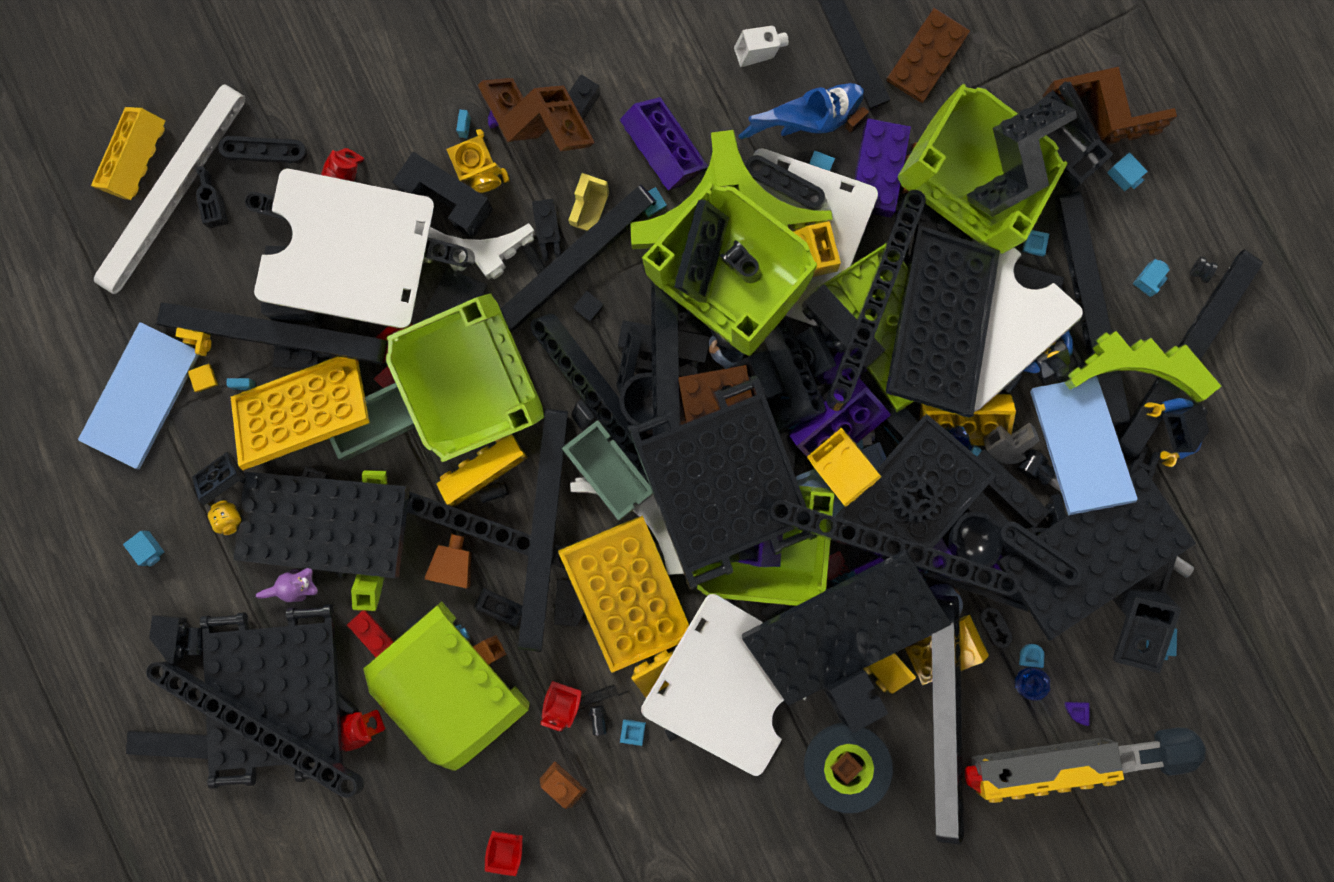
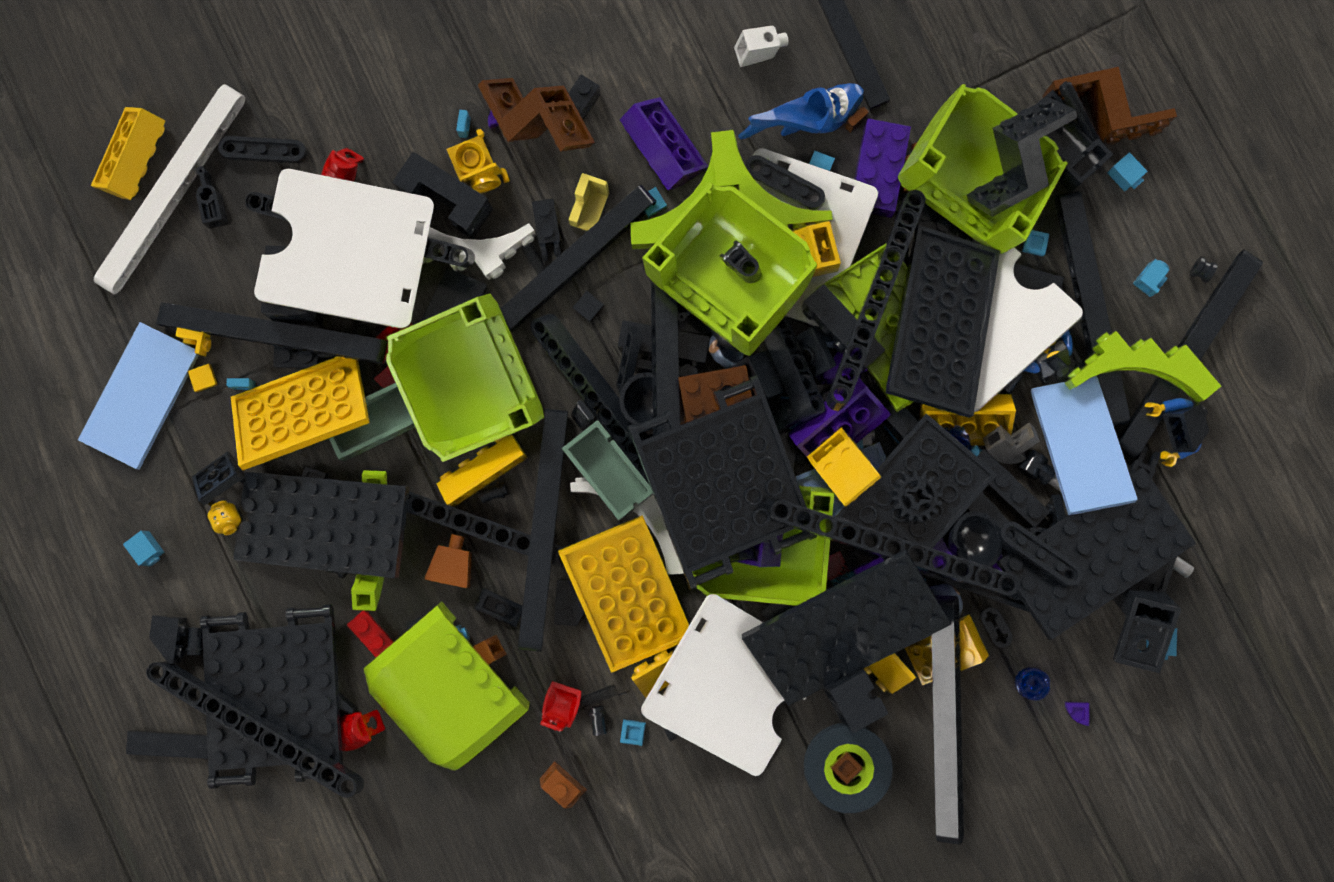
medium lavender animal [256,568,318,602] -> none
red piece [485,831,523,876] -> none
black plate [674,200,729,303] -> none
reddish brown plate [886,8,970,103] -> none
piece [965,728,1206,803] -> none
dark azure tile [1019,644,1044,668] -> none

